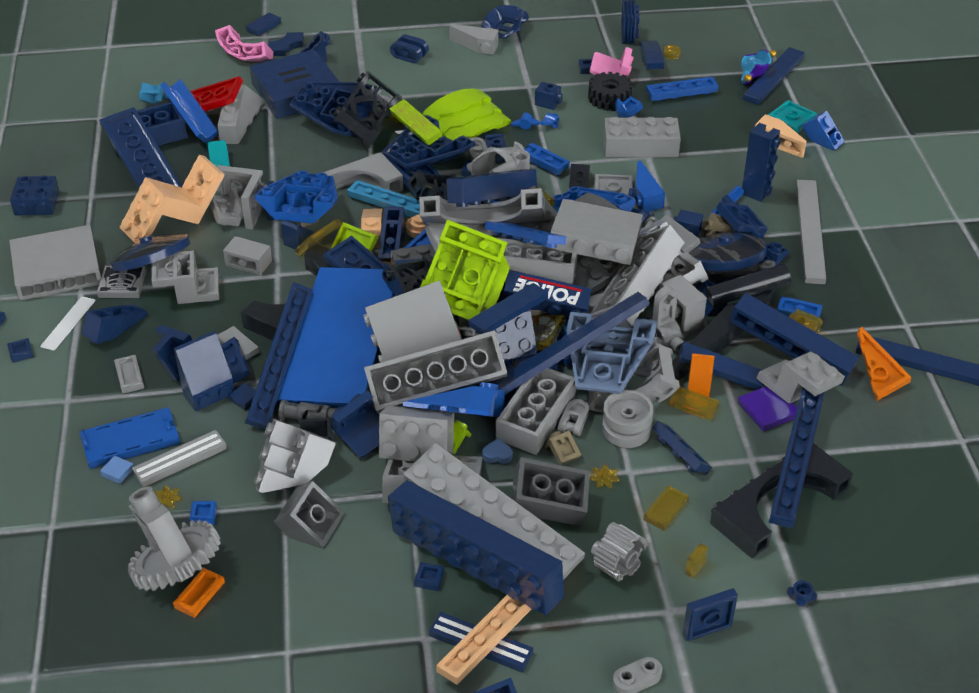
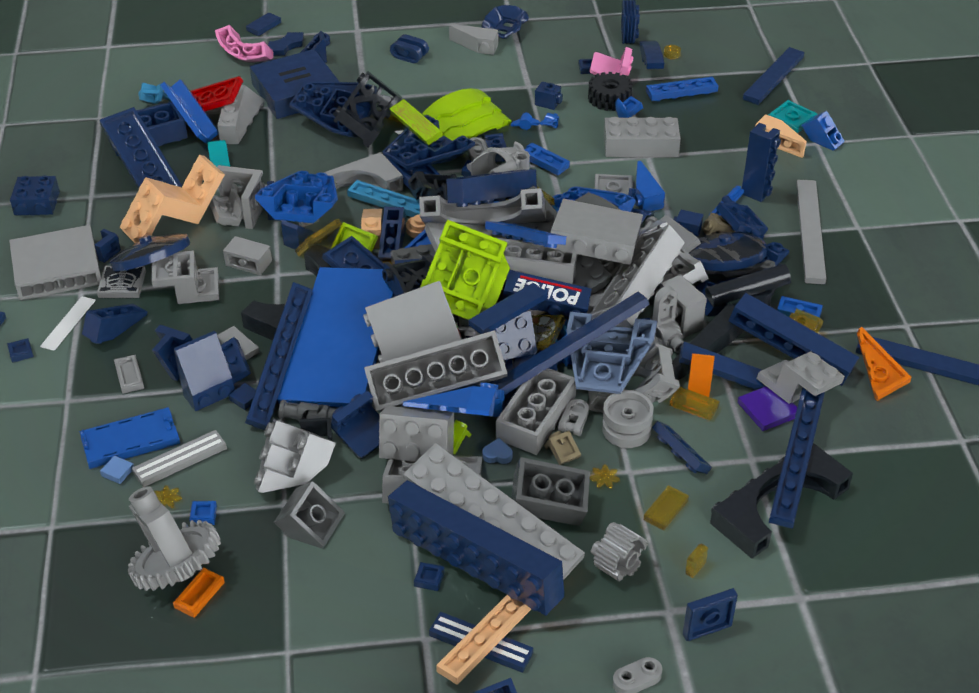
black bracket [569,164,590,188] -> none
piece [741,49,776,85] -> none
dark blue plate [787,580,818,607] -> none
none -> dark blue bracket [95,229,121,263]

